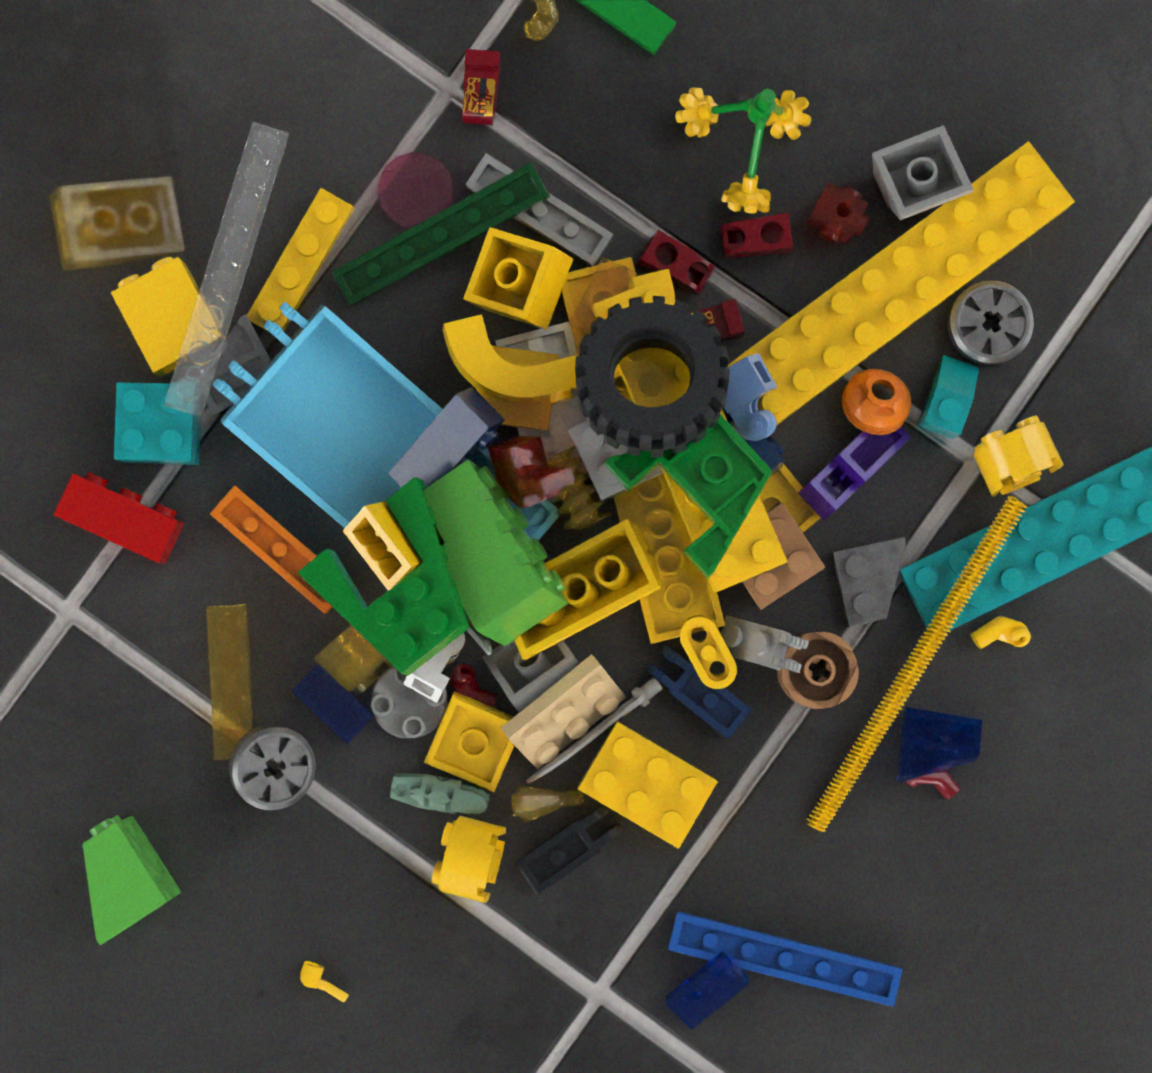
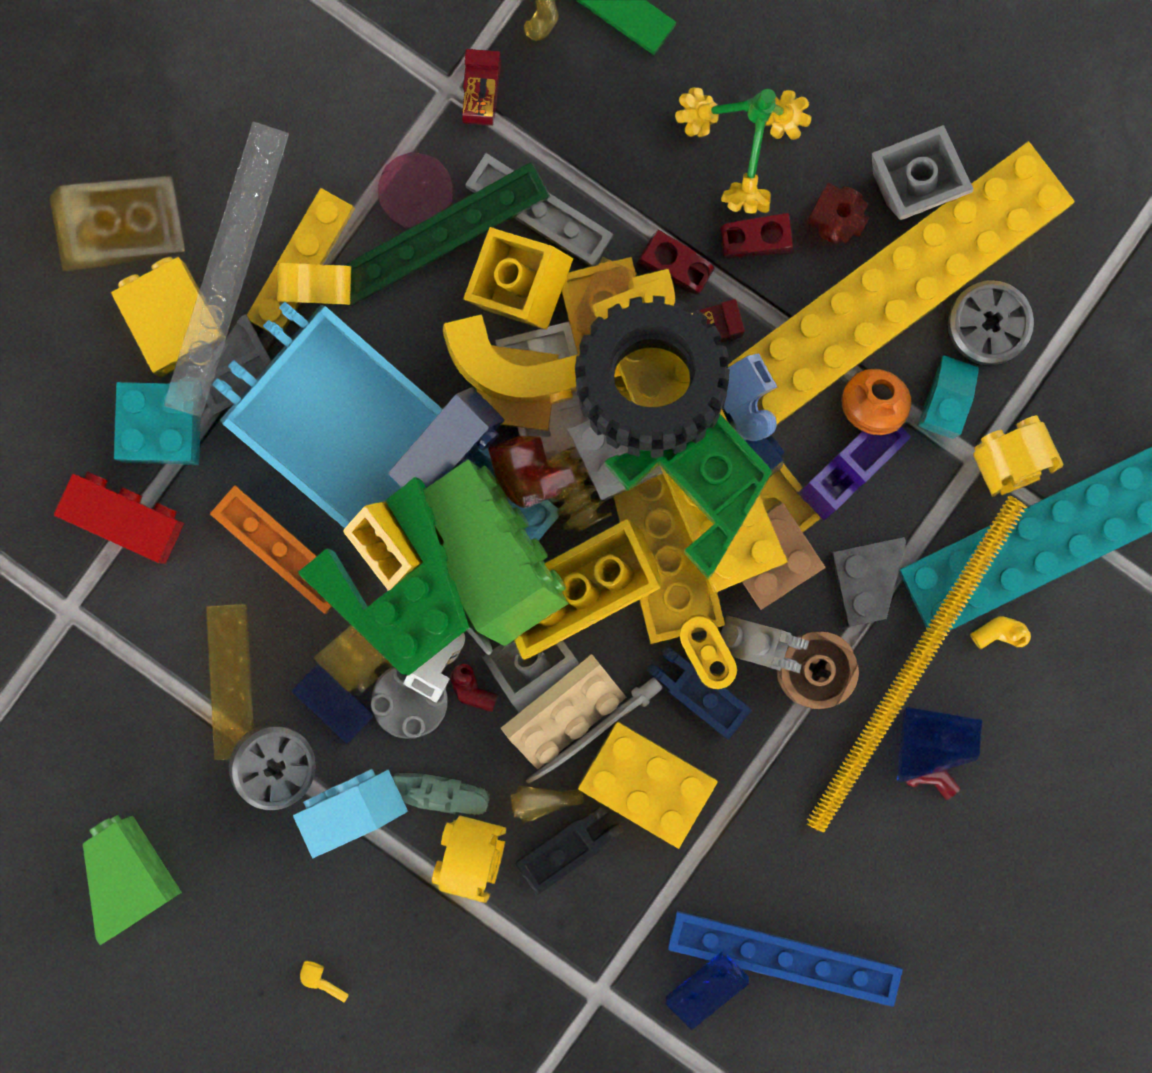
yellow plate [424,691,515,792] -> none
none -> yellow axle [277,263,351,305]
none -> medium azure brick [293,769,408,858]

